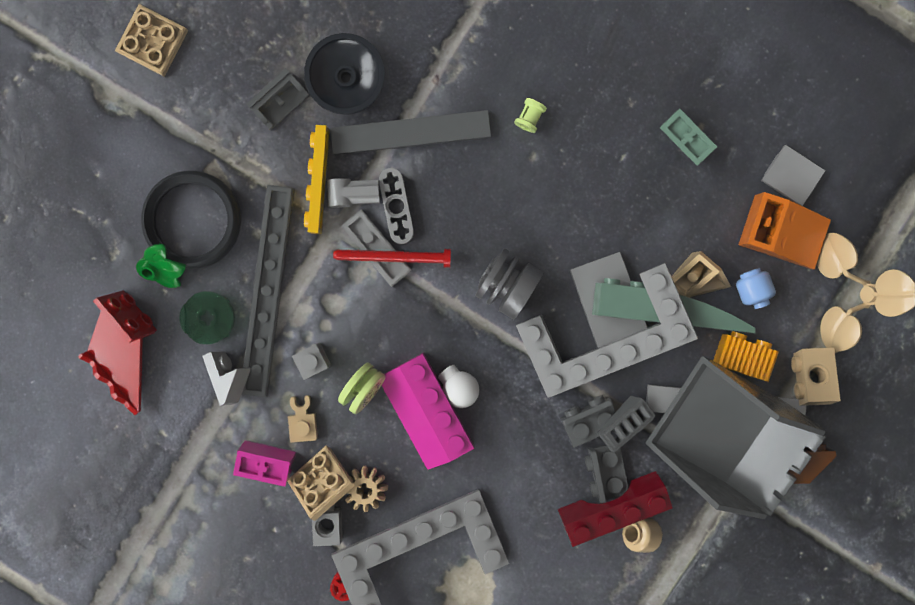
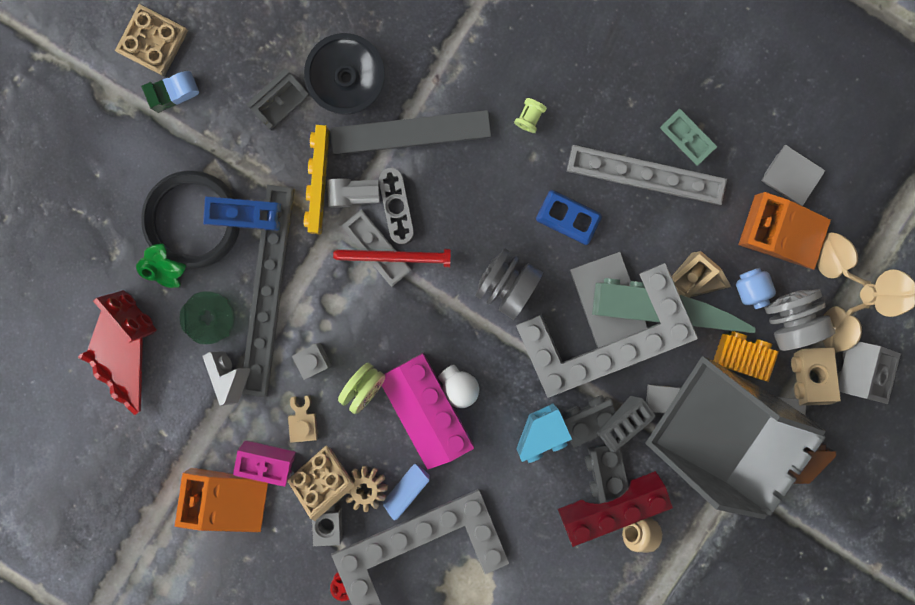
none -> leg [141,71,199,113]
none -> orange slope [174,468,268,532]
none -> blue plate [203,196,281,231]
none -> light blue slope [383,464,430,520]
none -> medium azure slope [516,404,572,463]
none -> blue piece [536,190,602,245]
none -> light grey tile [566,145,727,205]
none -> light grey wheel [764,289,835,351]
none -> light grey slope [838,341,901,404]

